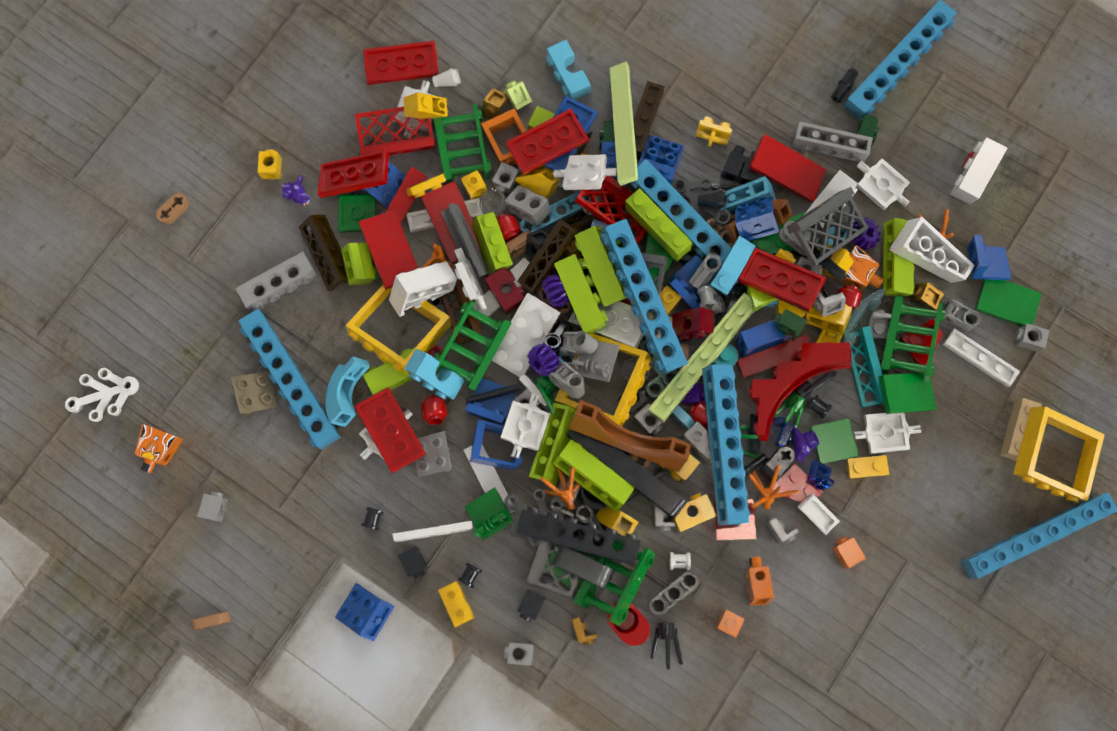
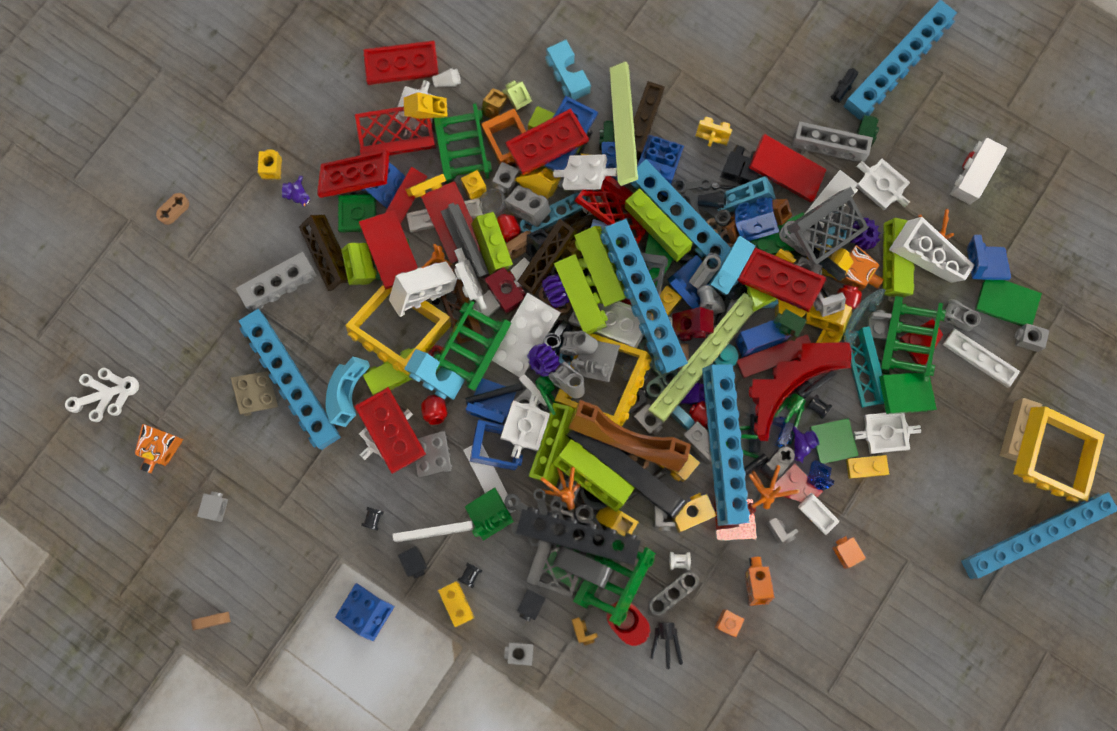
pearl gold bracket [909,282,944,310] -> none

